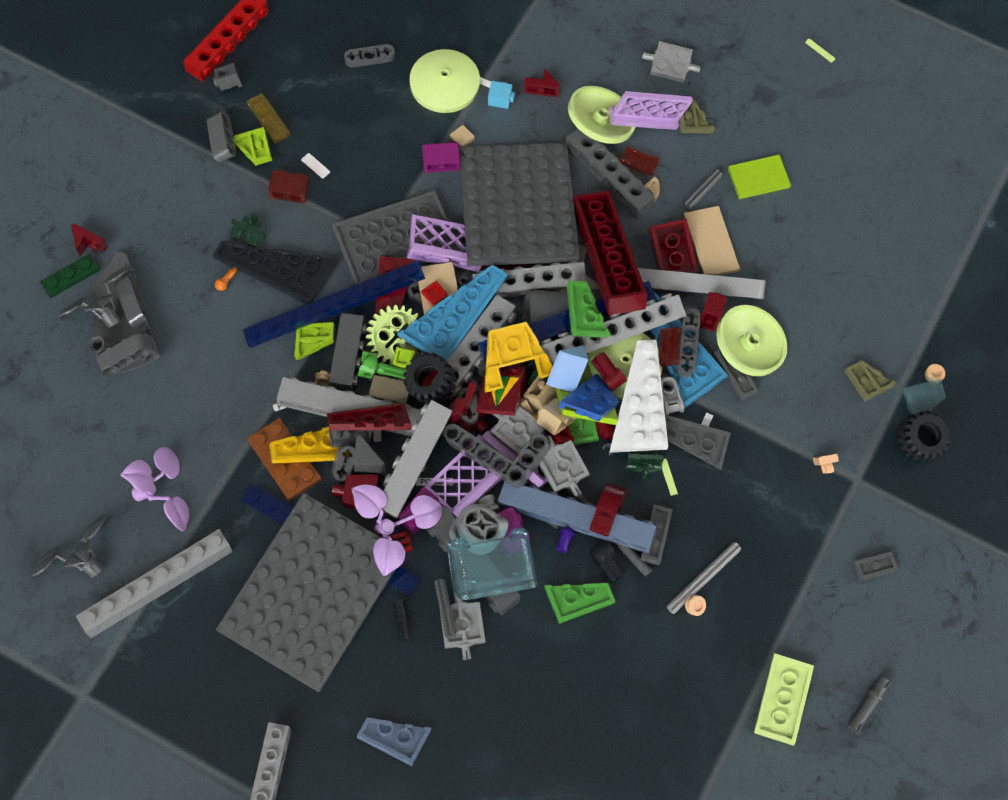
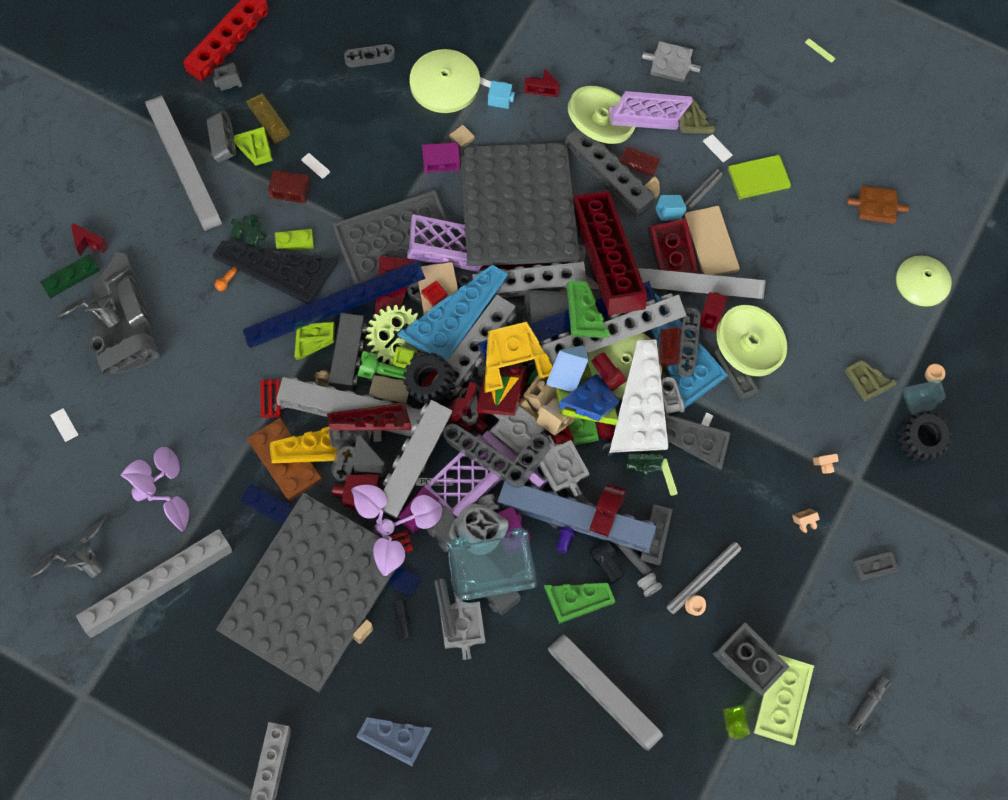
none -> white sticker [50,408,78,442]
none -> light grey beam [145,95,222,231]
none -> red tile [260,379,281,418]
none -> lime plate [275,229,314,251]
none -> tan tile [353,620,373,644]
none -> light grey beam [548,634,663,751]
none -> light grey wheel [637,573,662,597]
none -> medium azure brick [655,195,686,221]
none -> white sticker [703,134,733,162]
none -> dark grey slope [712,622,790,696]
none -> clear neon green brick [723,705,751,739]
none -> light nougat tile [792,508,820,533]
none -> dark orange plate [846,185,909,224]
none -> yellowish green dish [896,255,952,306]

